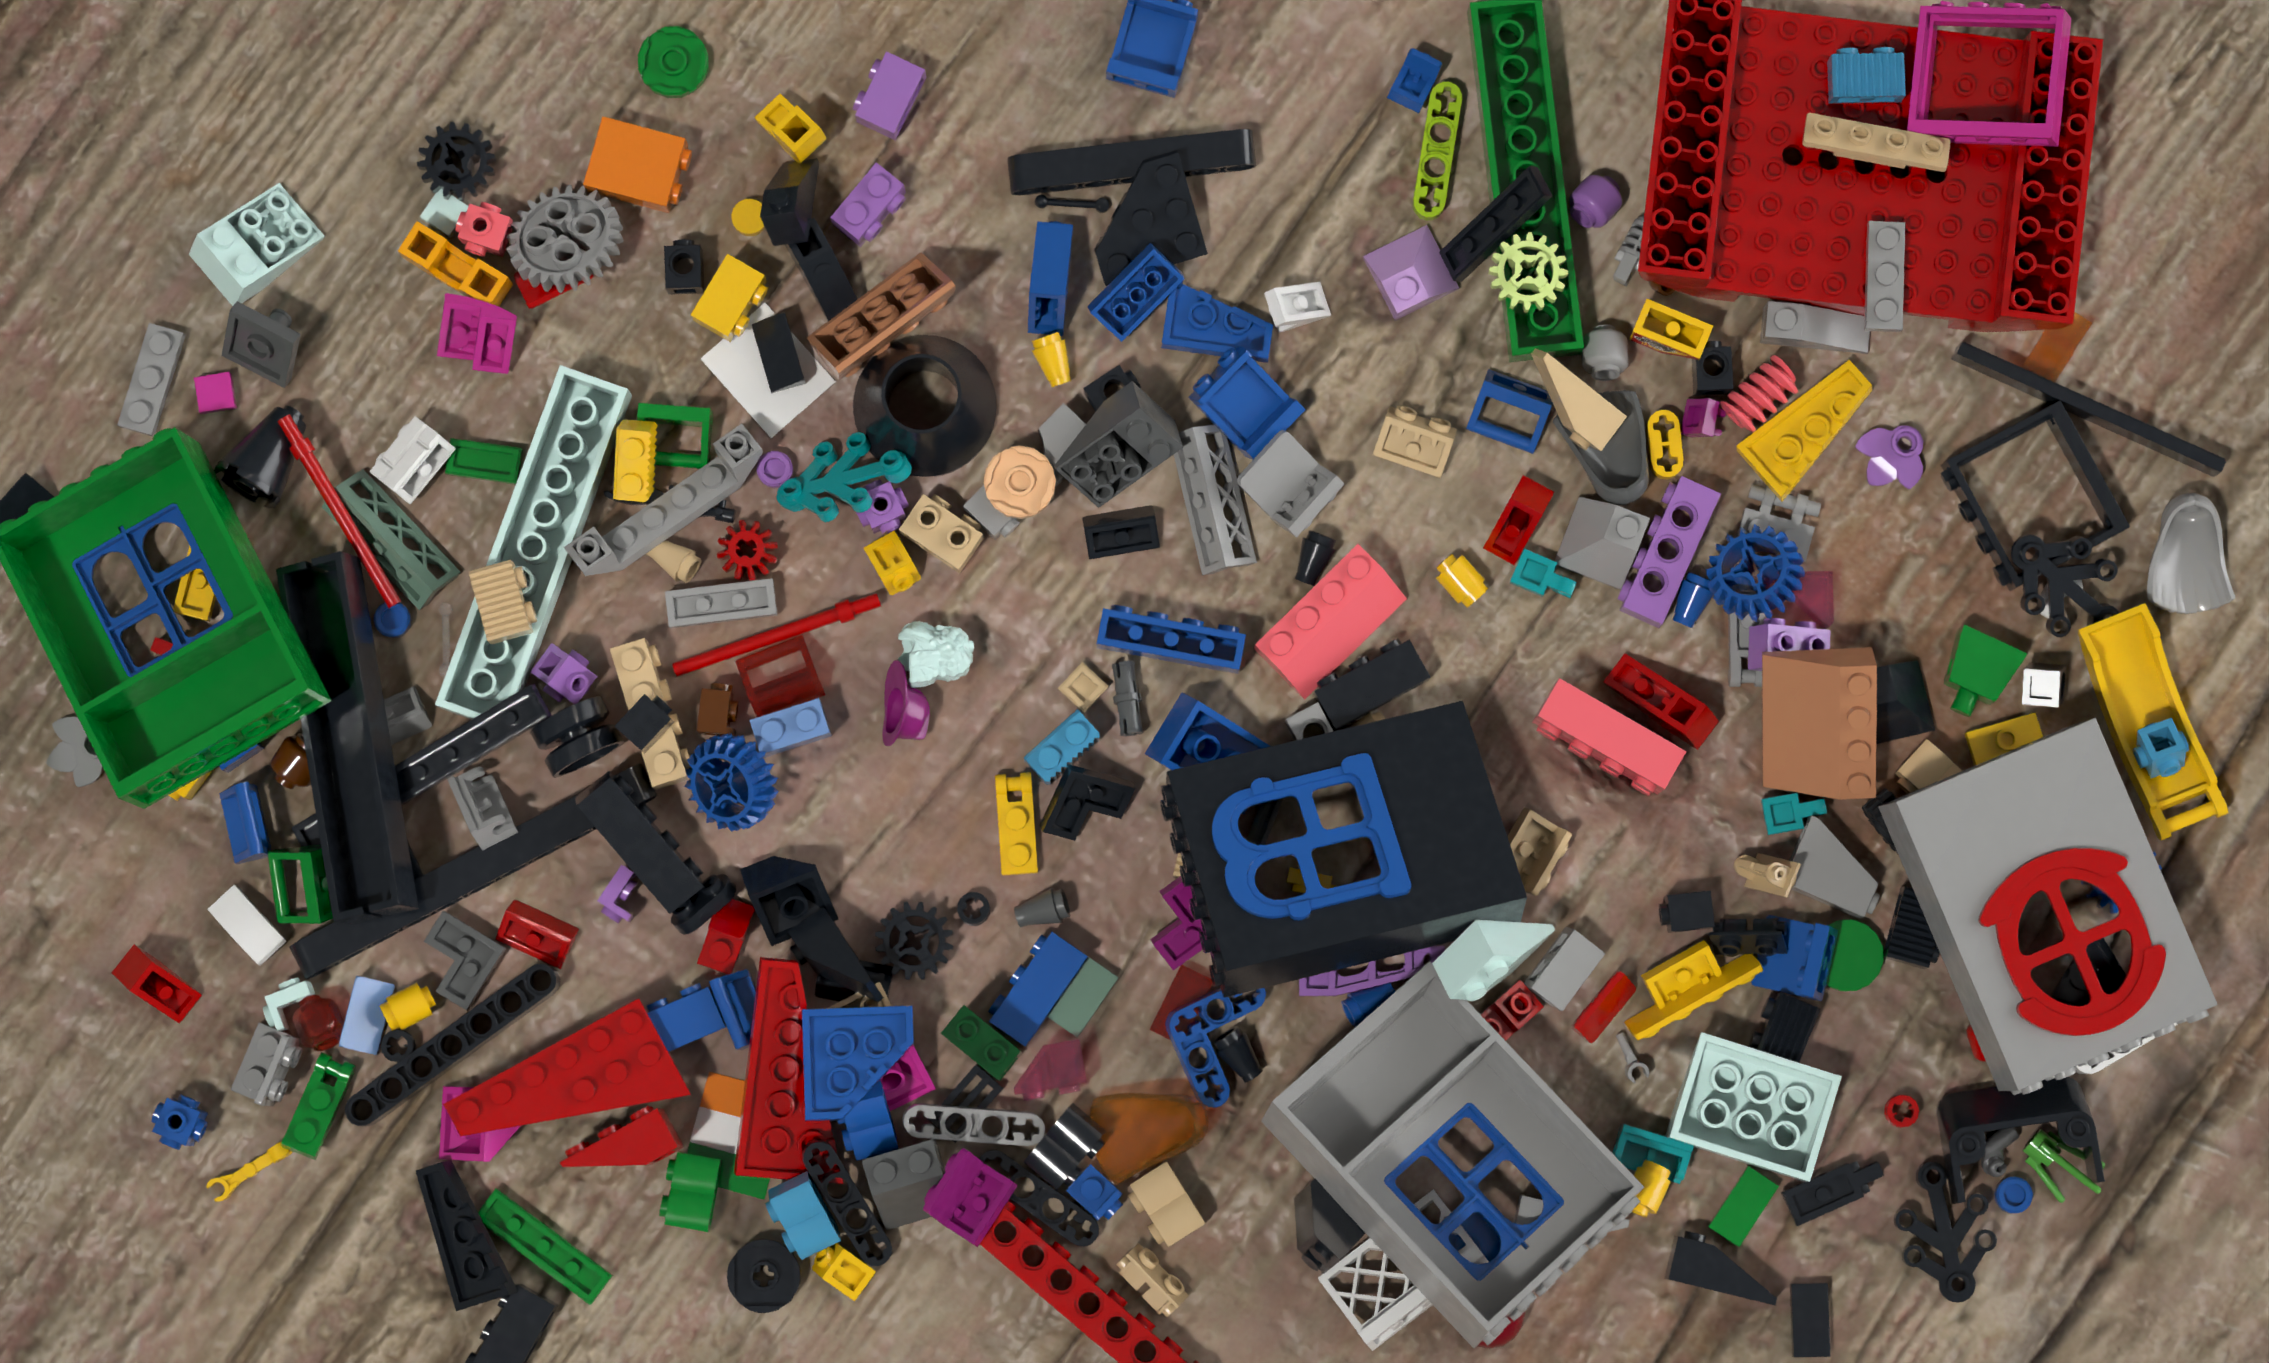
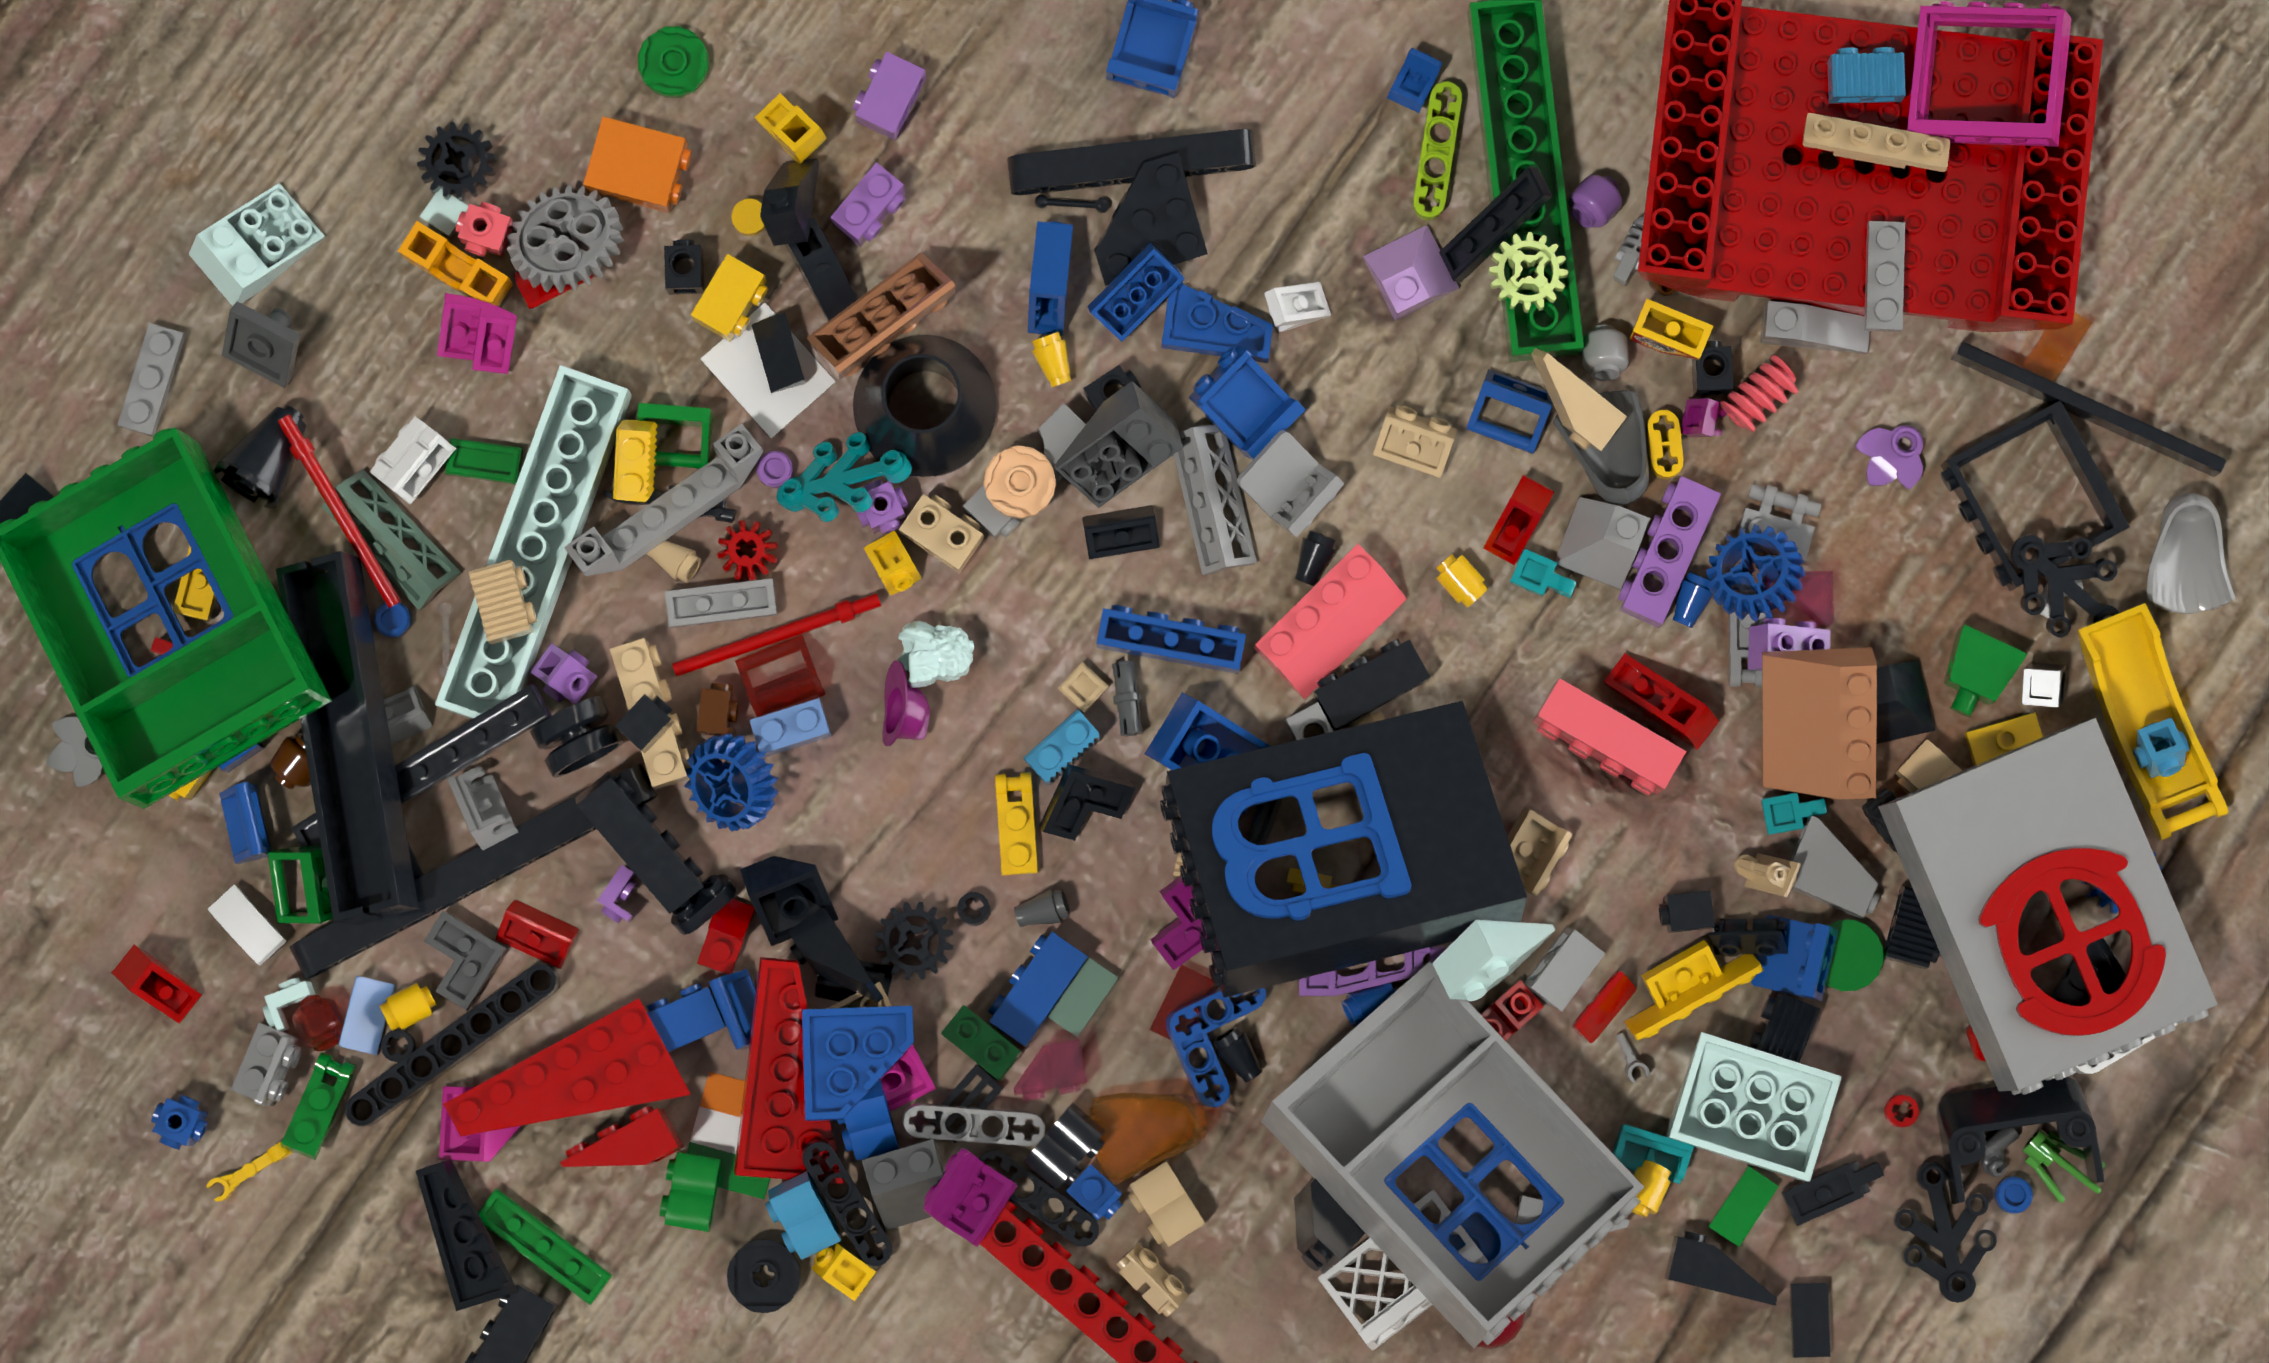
dark pink tile [194,372,237,414] -> none
yellow wing [1736,360,1873,502] -> none

